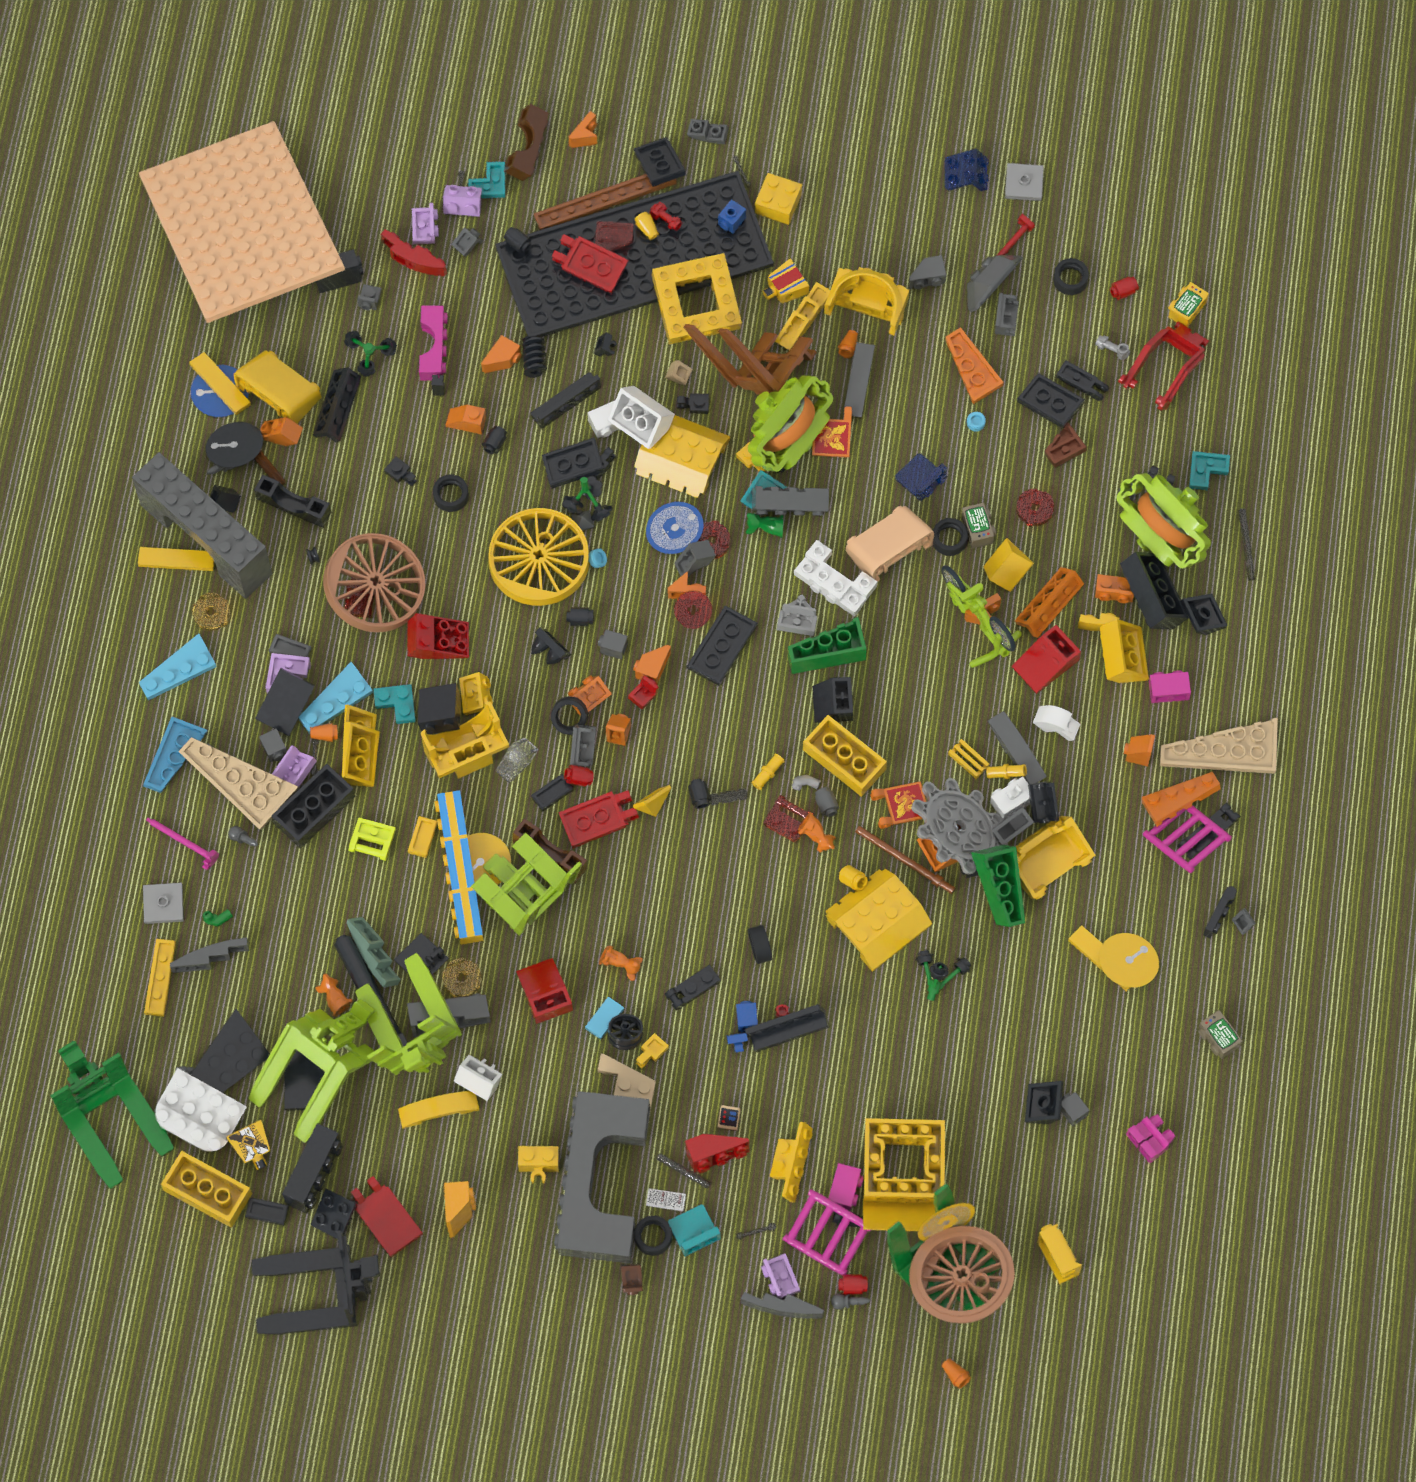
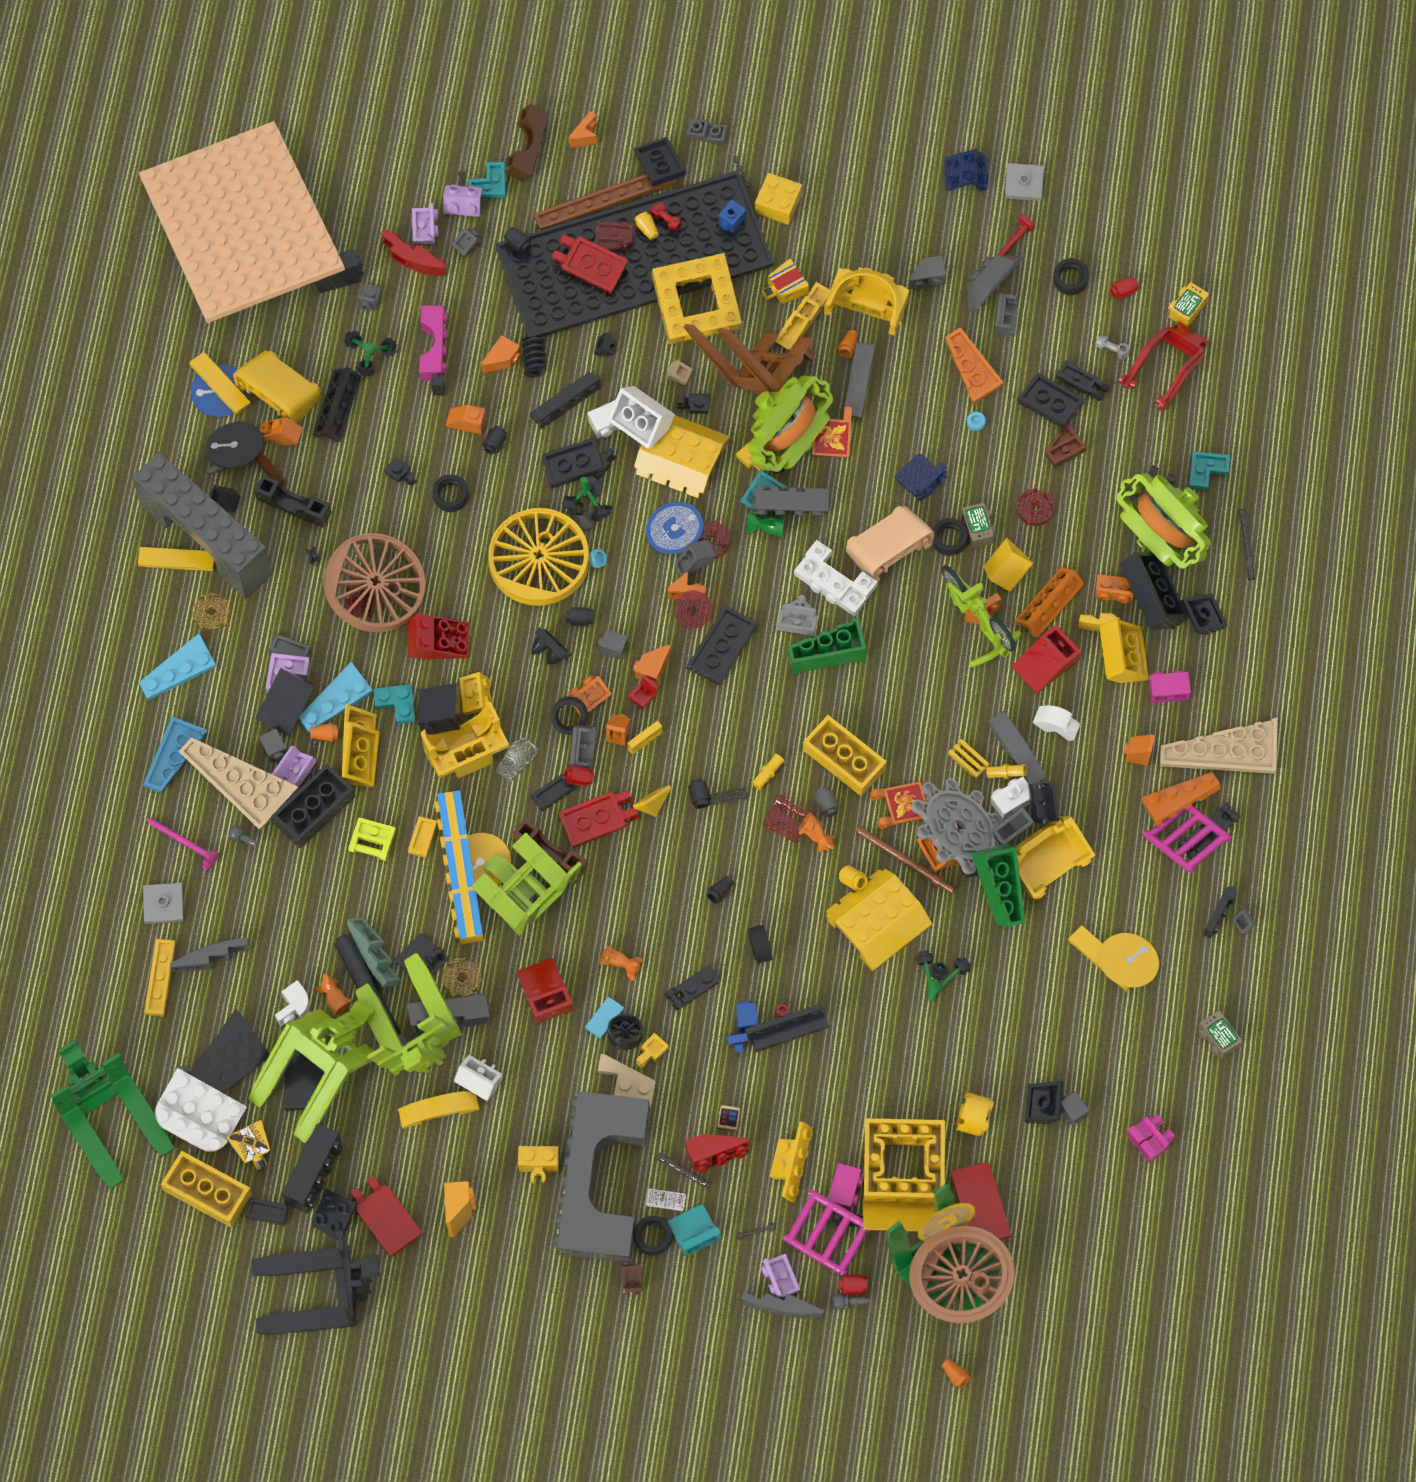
green arm [202,909,233,926] -> none
light grey arm [792,775,821,791] -> none
black slope [812,677,853,723] -> none
yellow window [1037,1224,1082,1284] -> none
none -> white brick [275,980,310,1027]
none -> yellow tile [627,721,663,755]
none -> black cone [706,876,734,904]
none -> red slope [950,1162,1011,1240]
none -> yellow brick [956,1092,994,1137]

